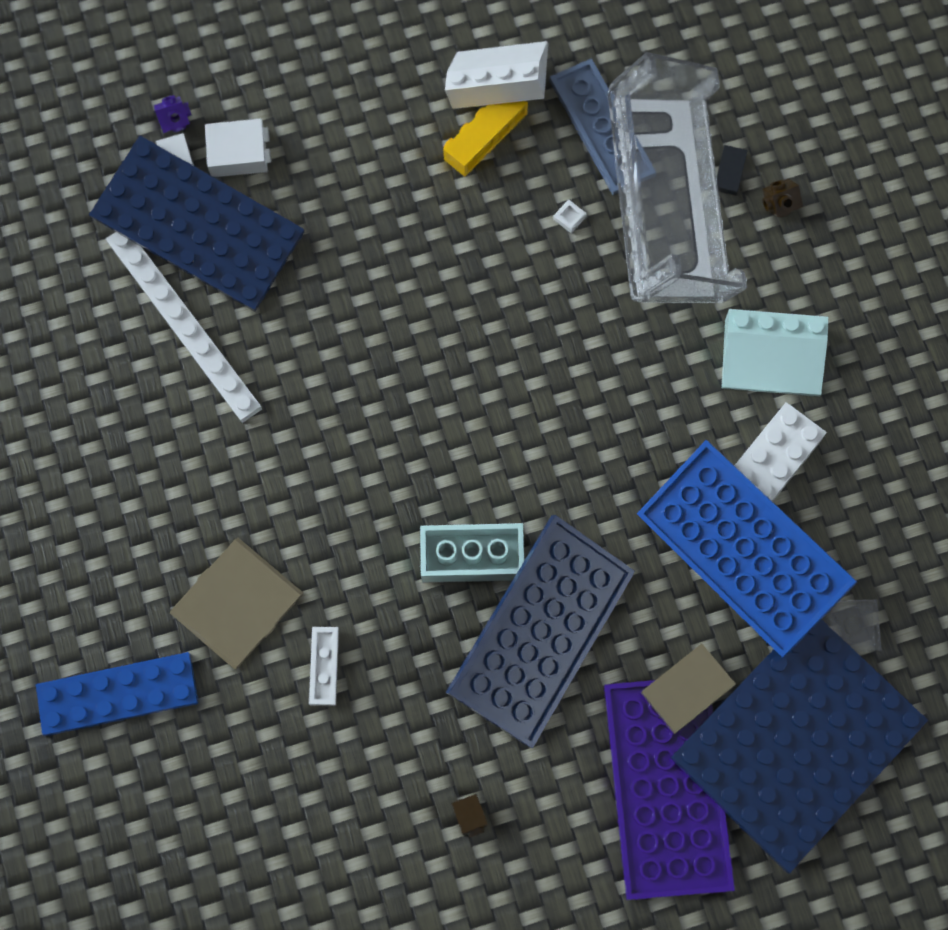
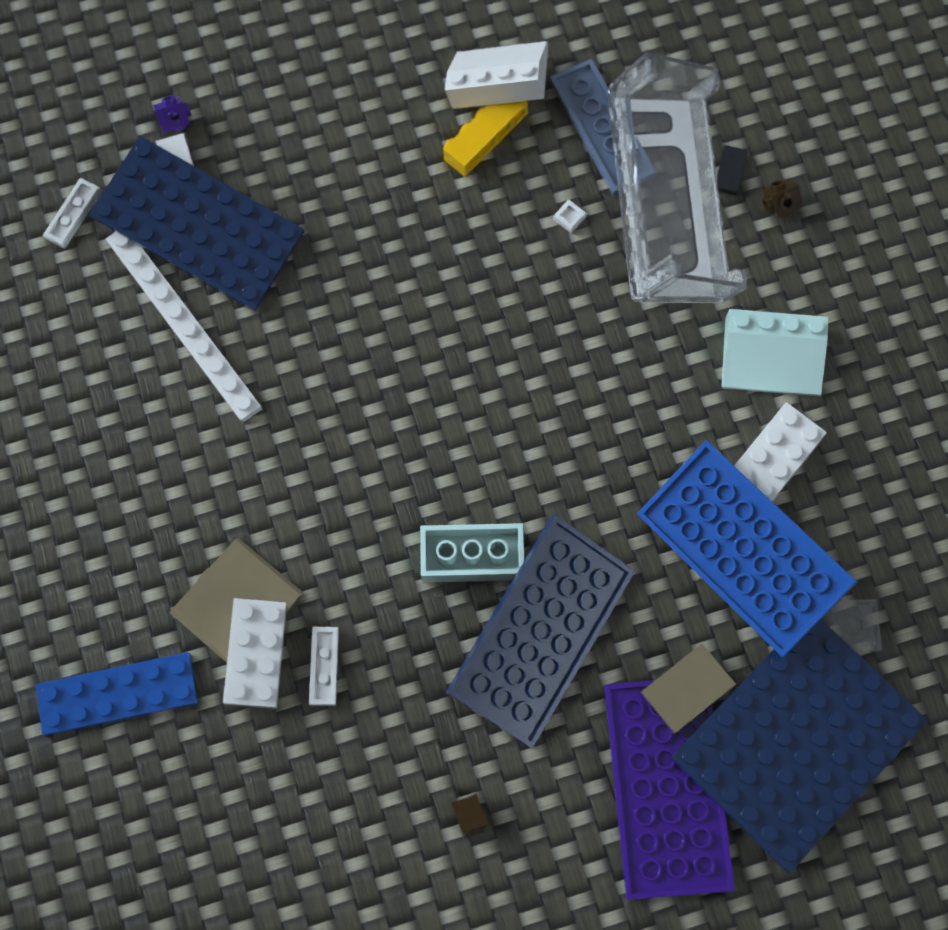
white brick [205,119,271,177] -> none
none -> white tile [43,178,102,249]
none -> white brick [223,598,287,709]

